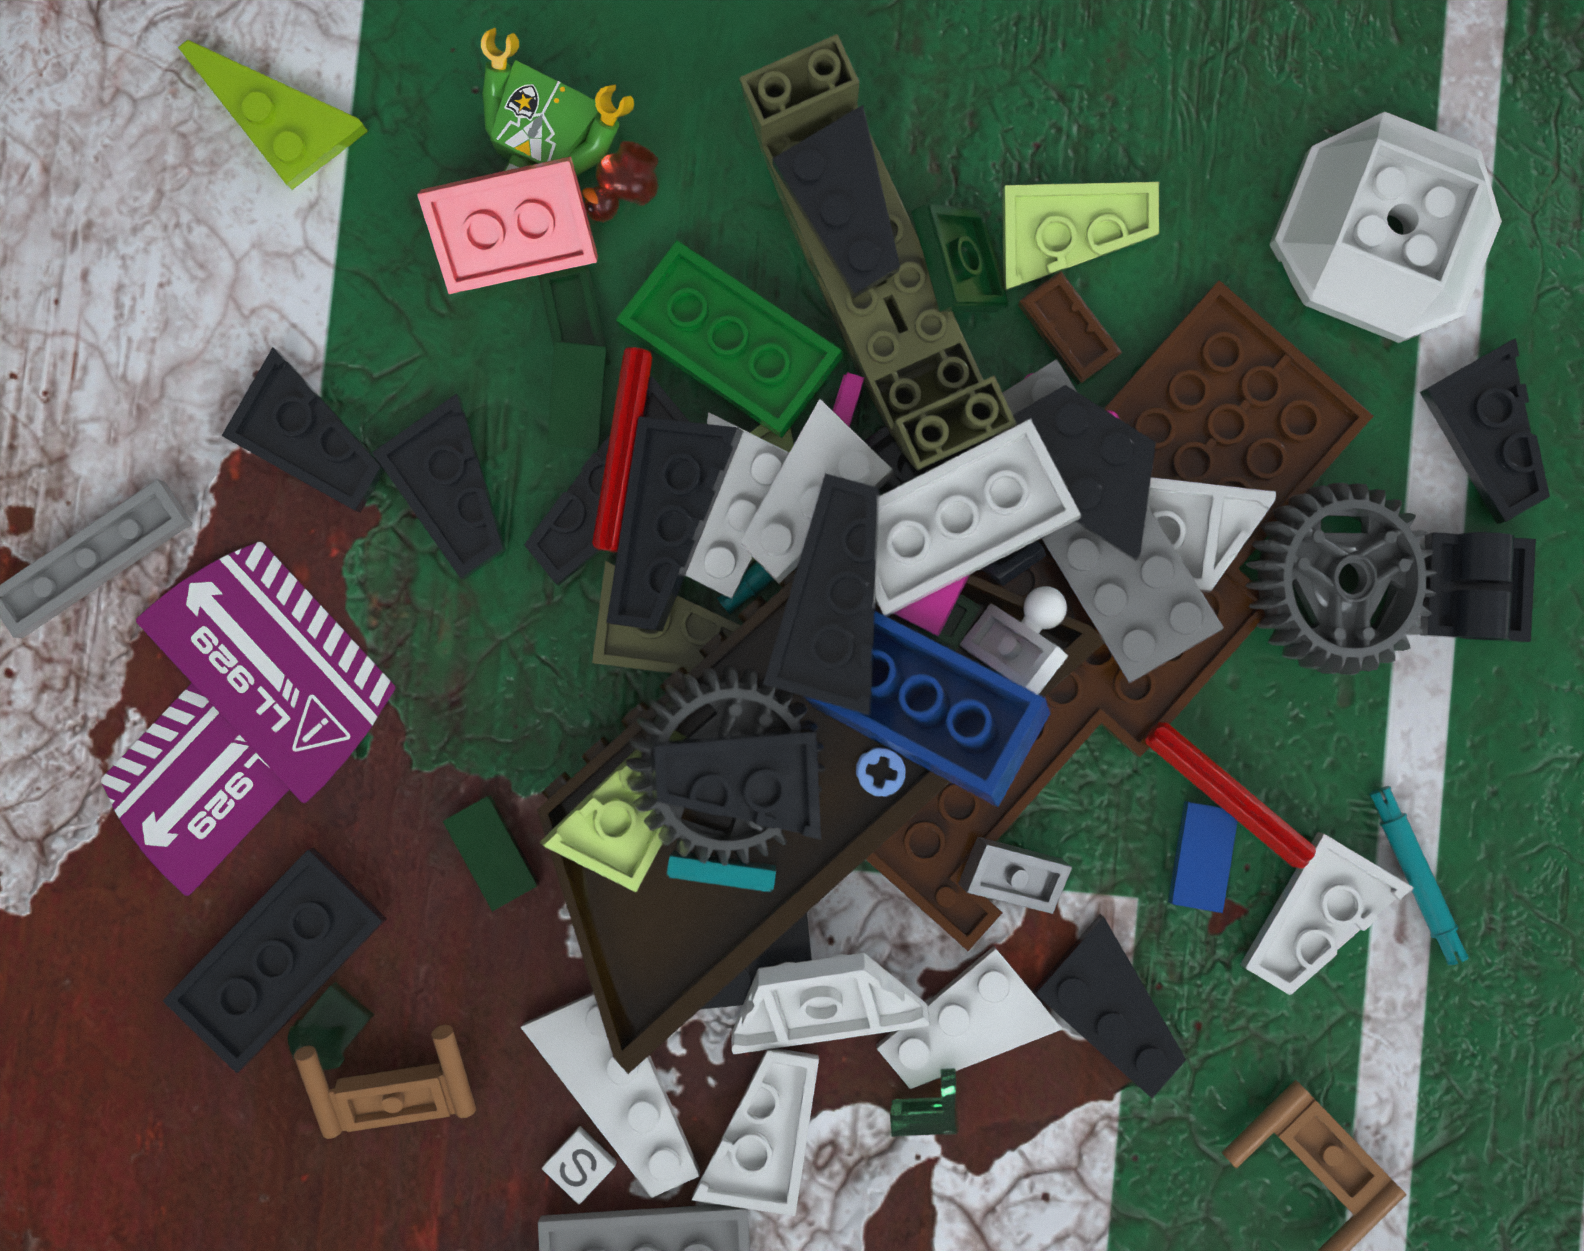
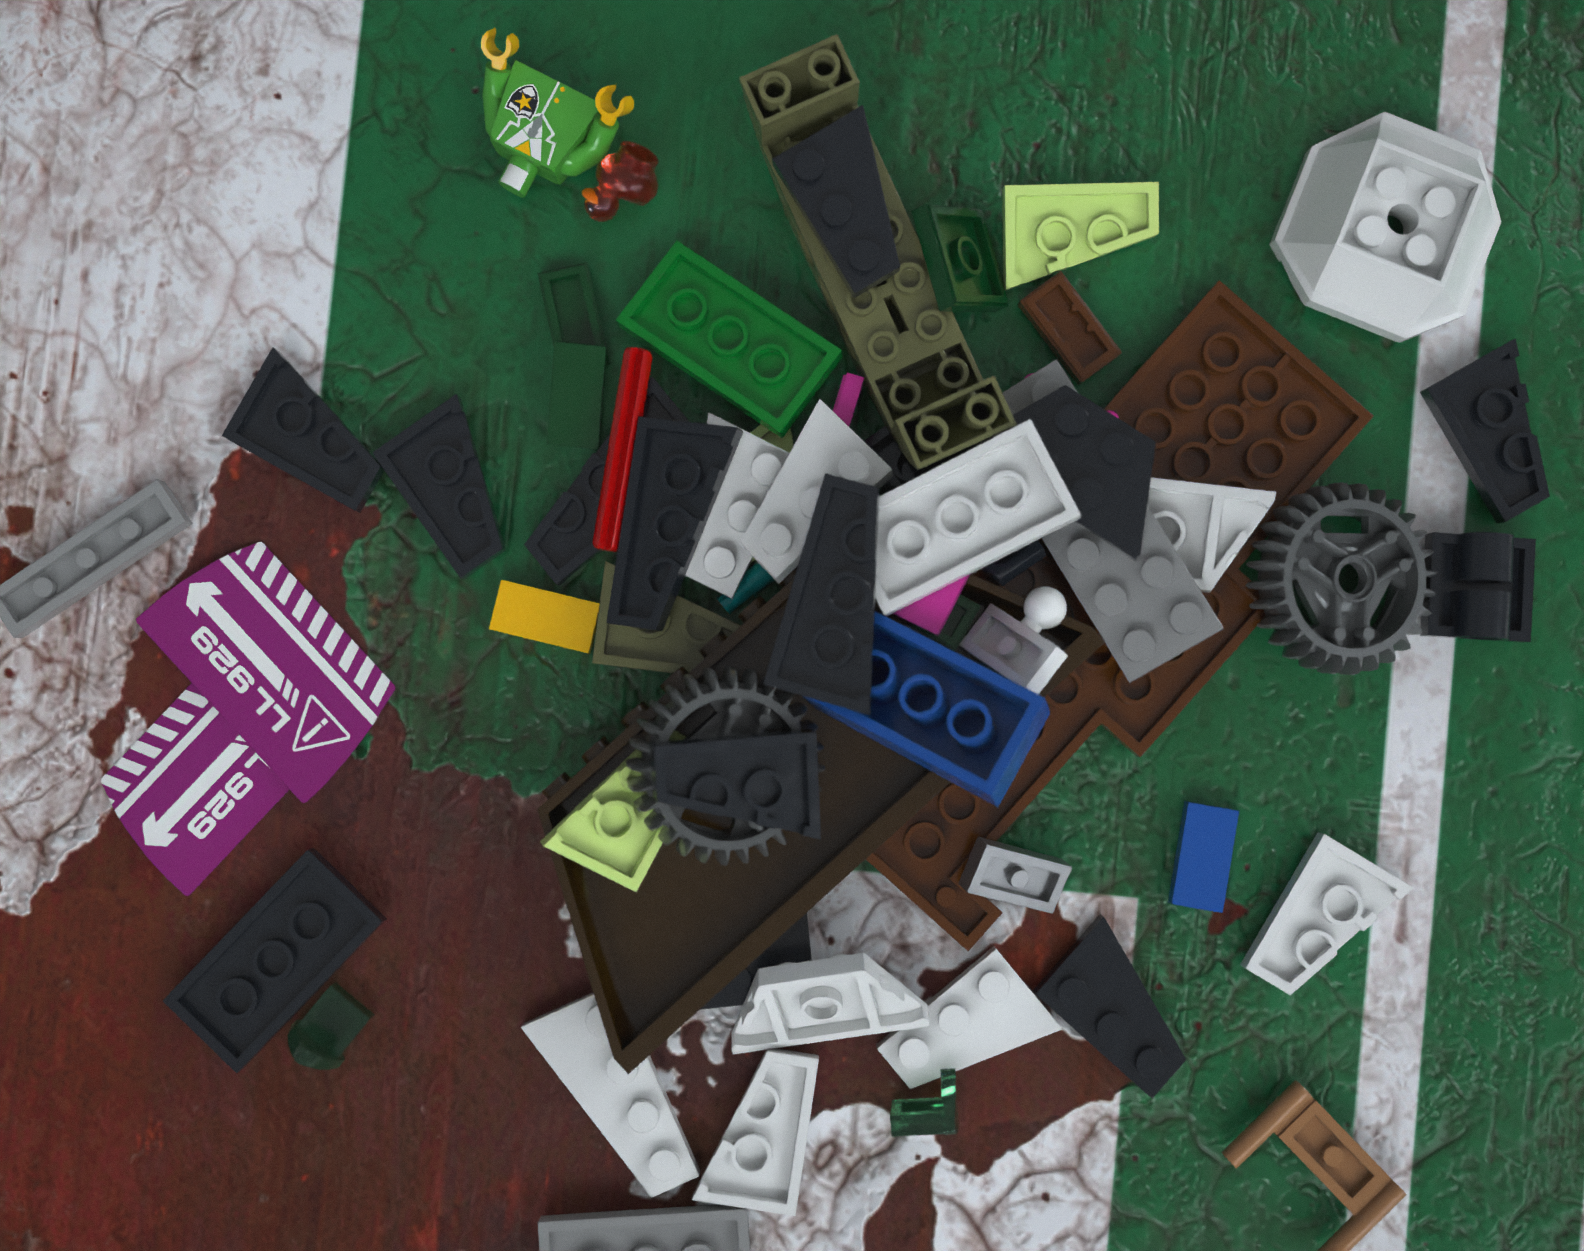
lime wing [178,40,368,190] -> none
medium nougat plate [294,1025,476,1139] -> none
coral plate [417,156,598,294] -> none
dark green tile [443,795,540,912] -> none
white tile [542,1126,617,1204] -> none
teal tile [667,850,777,892] -> none
light blue bush [856,747,905,796] -> none
red axle [1145,722,1316,869] -> none
teal piece [1369,786,1469,965] -> none
none -> yellow tile [489,579,600,654]

